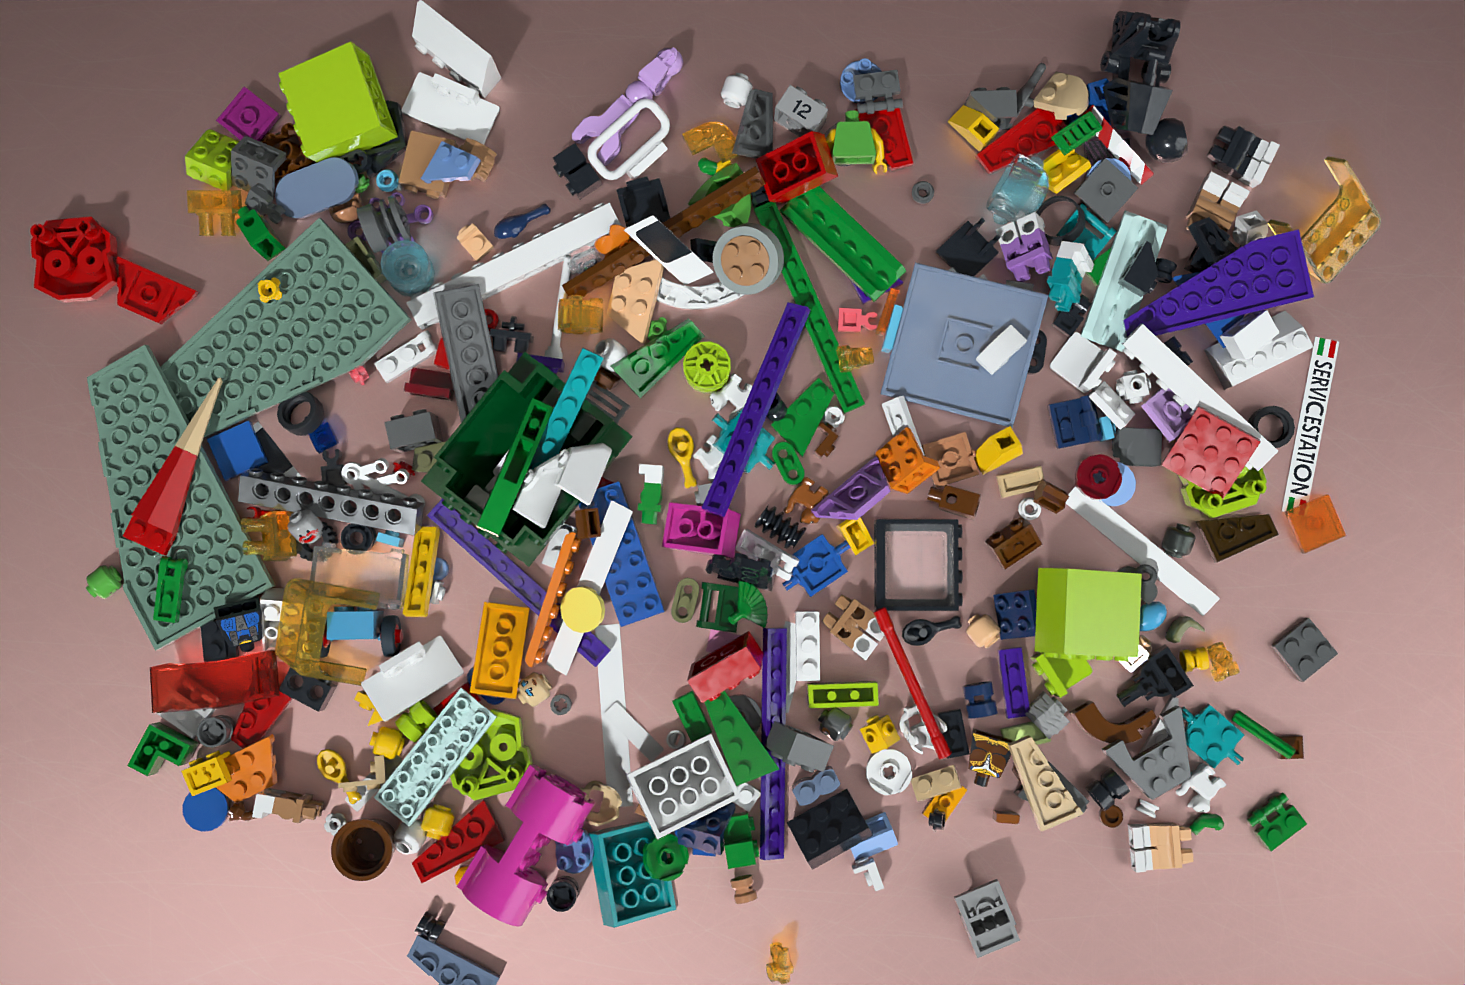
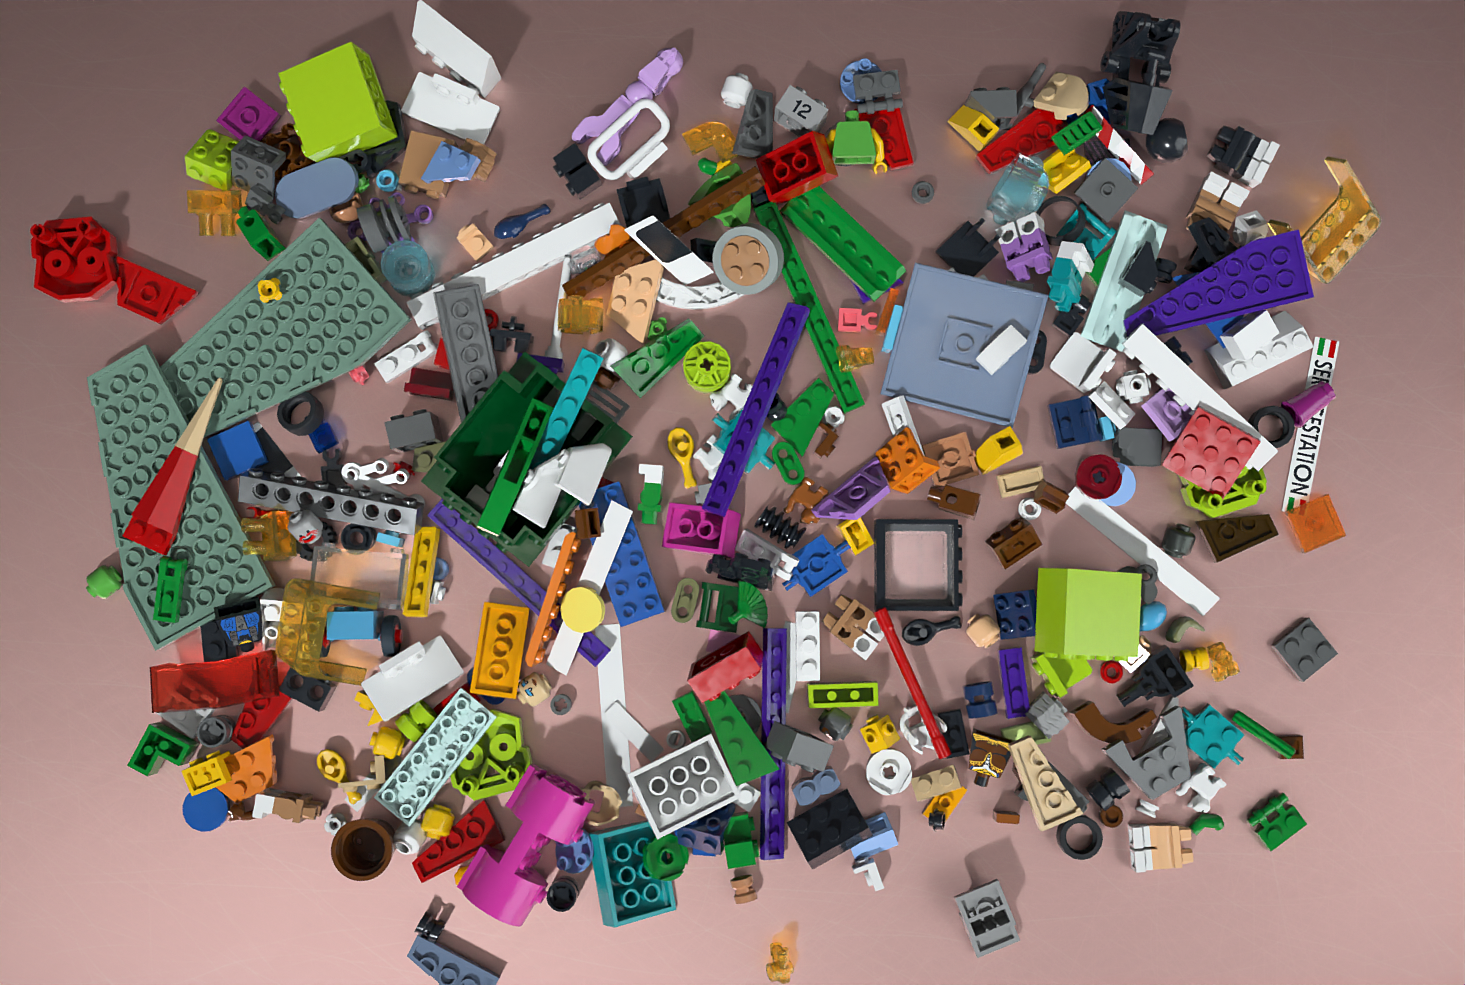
none -> black tyre [1056,815,1103,860]
none -> red plate [1100,660,1123,683]
none -> magenta plant [1281,381,1336,428]

